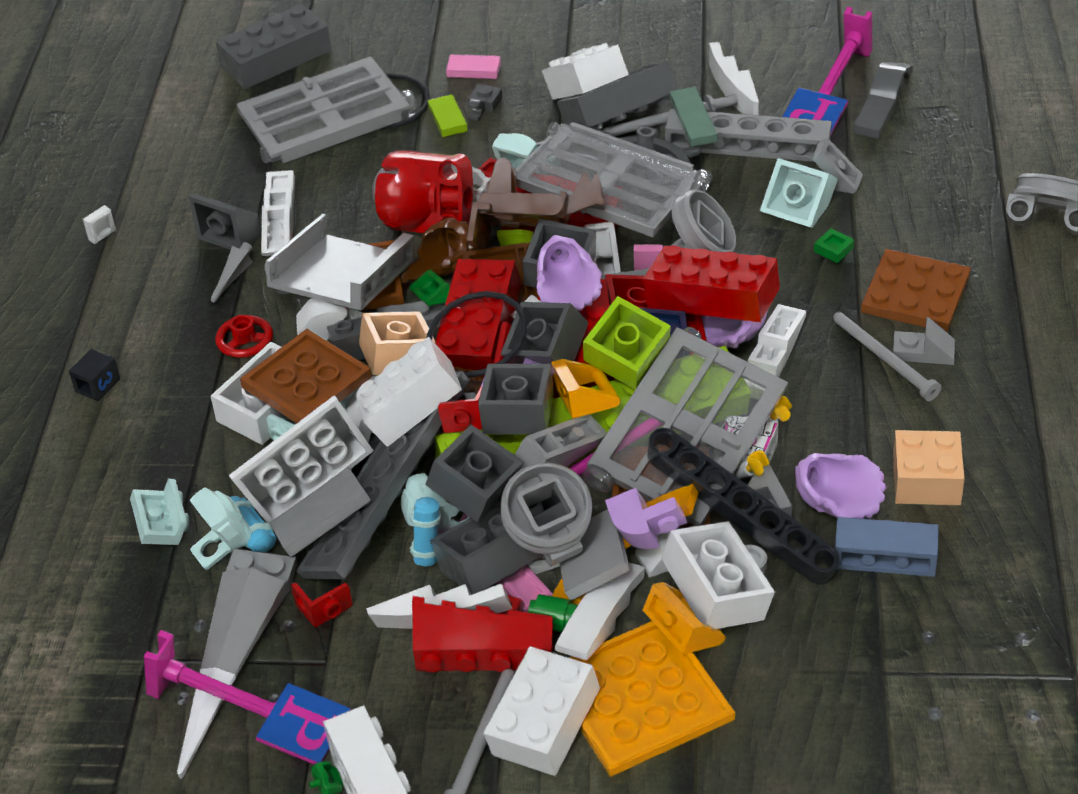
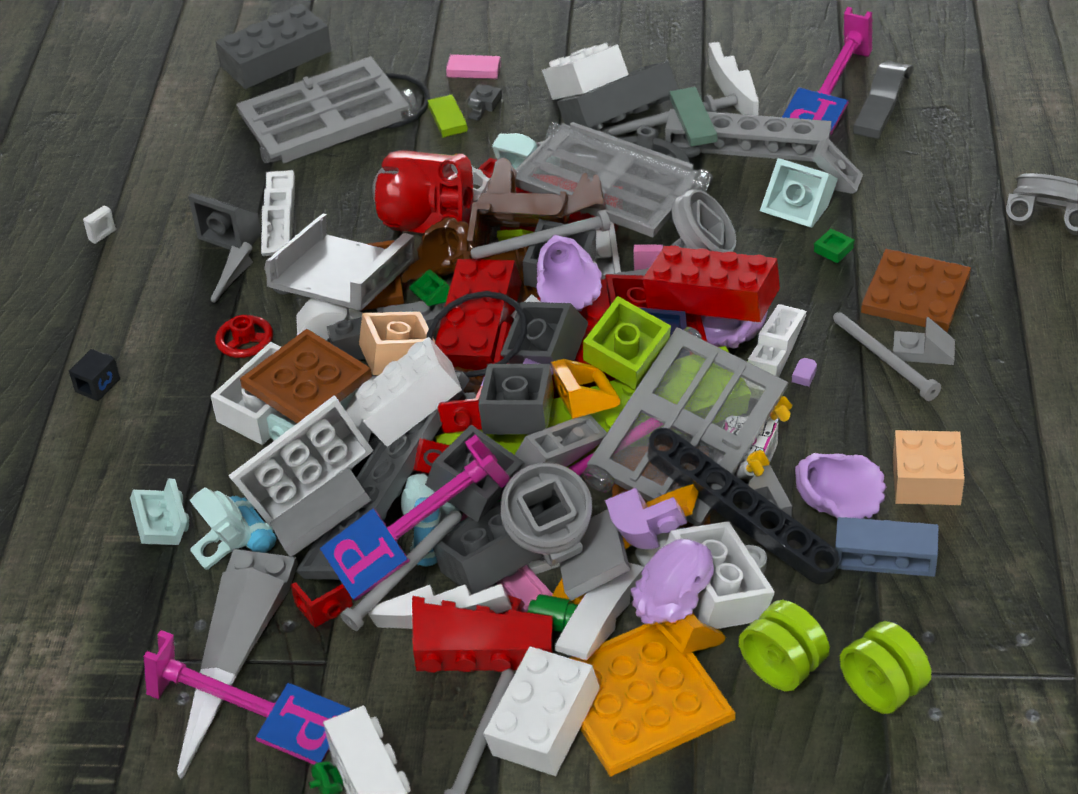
none -> piece [320,434,511,601]
none -> light grey bar [340,510,462,631]
none -> red tile [413,438,450,474]
none -> light grey bar [470,210,610,260]
none -> lavender piece [631,539,714,625]
none -> lime wheel [739,600,830,691]
none -> lavender piece [792,358,817,387]
none -> lime wheel [840,621,931,714]

